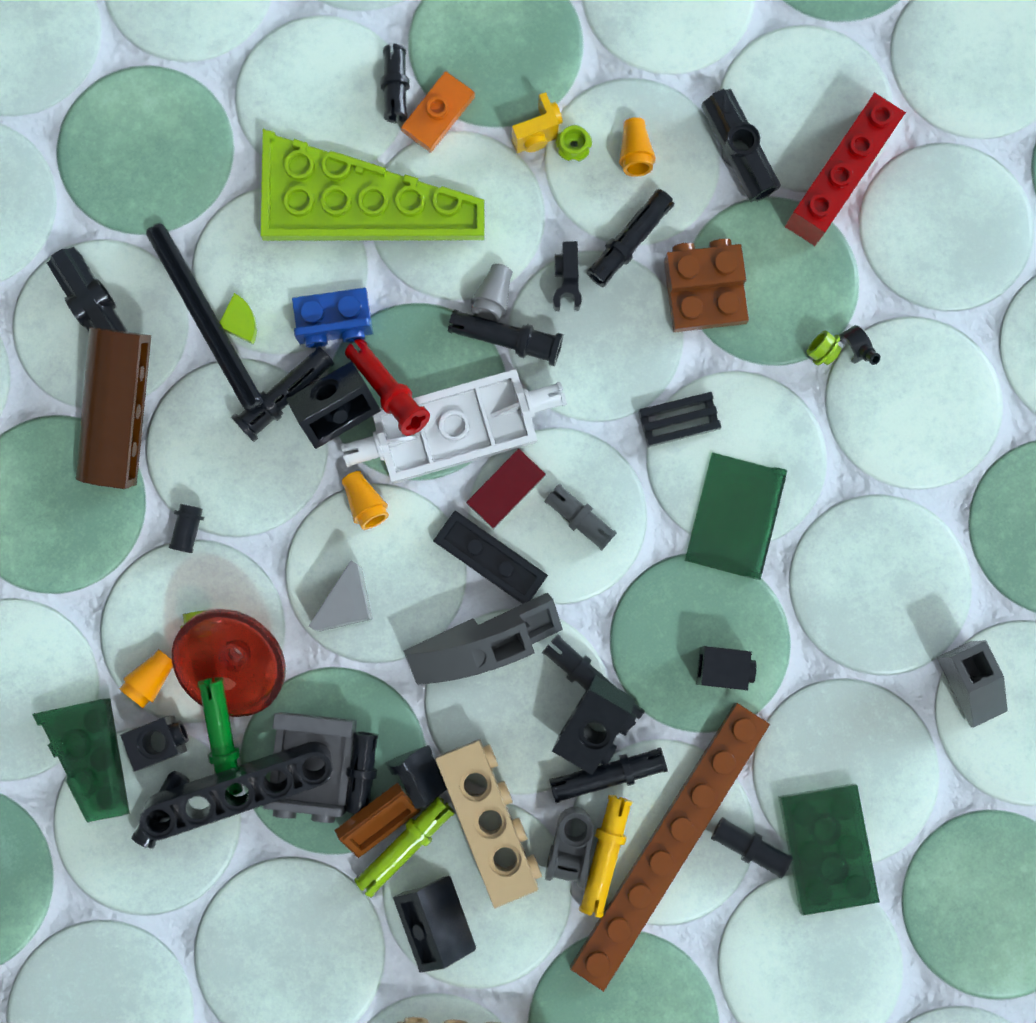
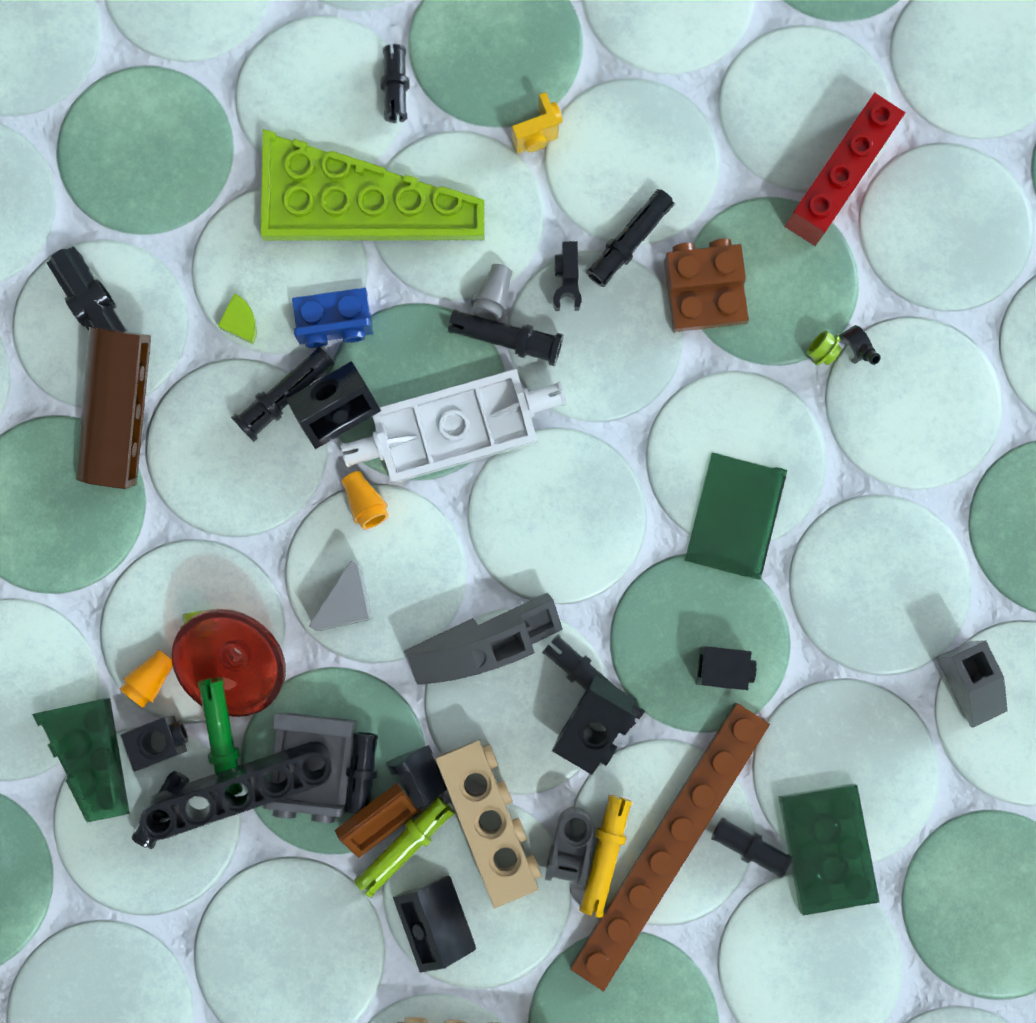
black axle [146,223,263,412] -> none
black pin [169,504,205,553] -> none
red pin [345,339,430,436] -> none
orange plate [401,71,475,153] -> none
black tile [433,510,548,604] -> none
dark red tile [466,448,546,530] -> none
dark grey pin [544,483,617,551] -> none
black pin [549,747,668,803] -> none
lime plate [556,125,592,161] -> none
light orange cone [619,117,656,177] -> none
black tile [638,391,722,447] -> none
black piece [701,89,781,202] -> none

